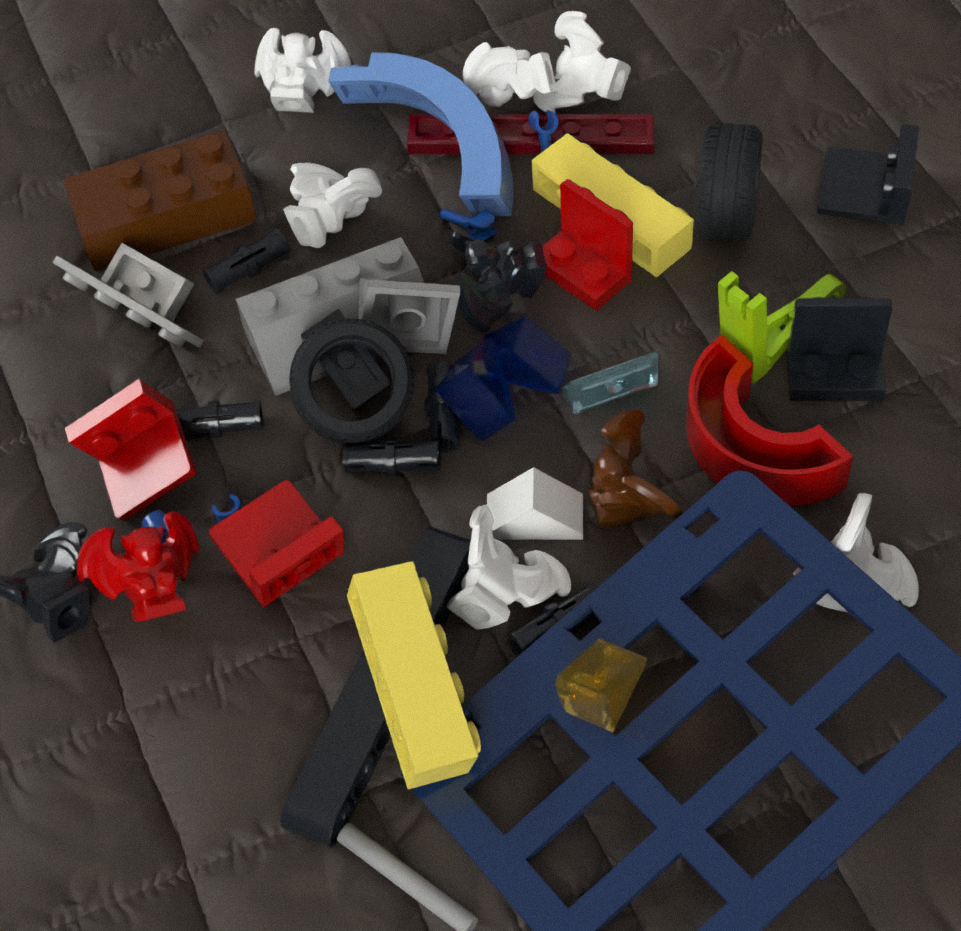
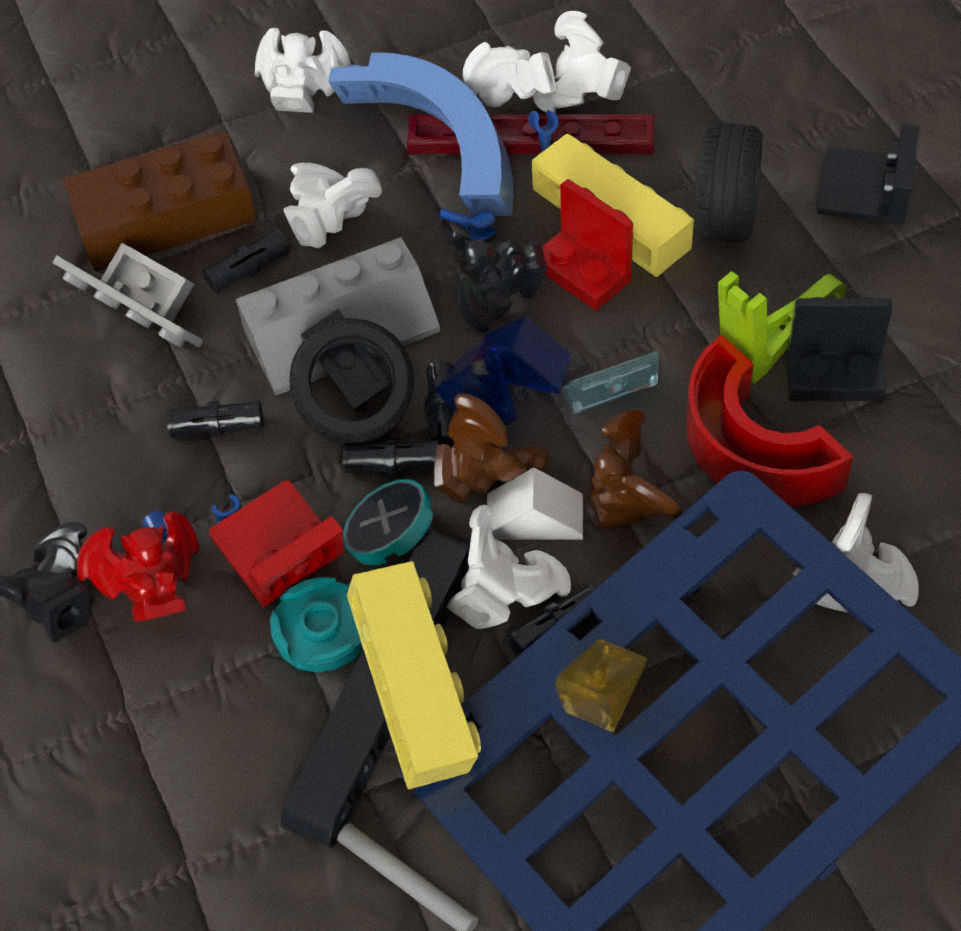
red bracket [65,379,196,521] -> none
light grey slope [358,278,461,354] -> none
none -> teal tile [270,576,363,673]
none -> tile [343,480,433,565]
none -> reddish brown animal [434,394,549,503]

